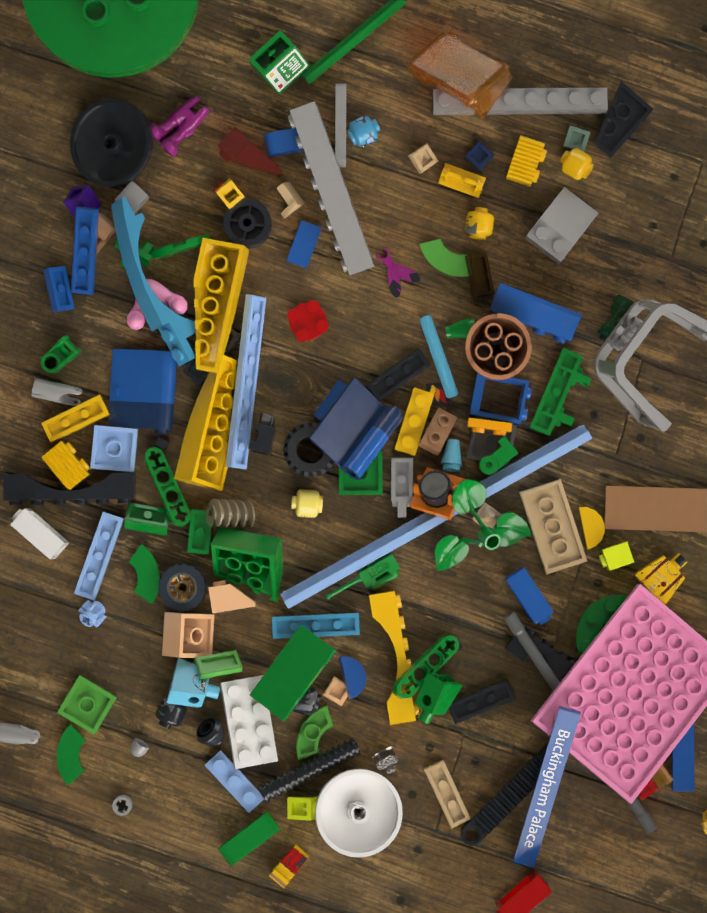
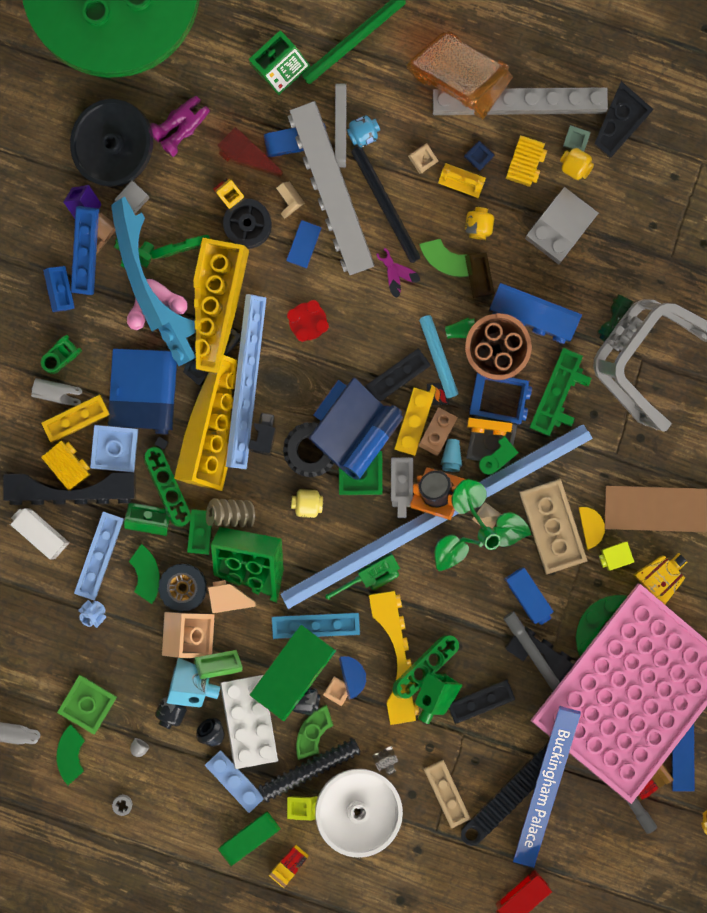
none -> black axle [352,146,420,263]

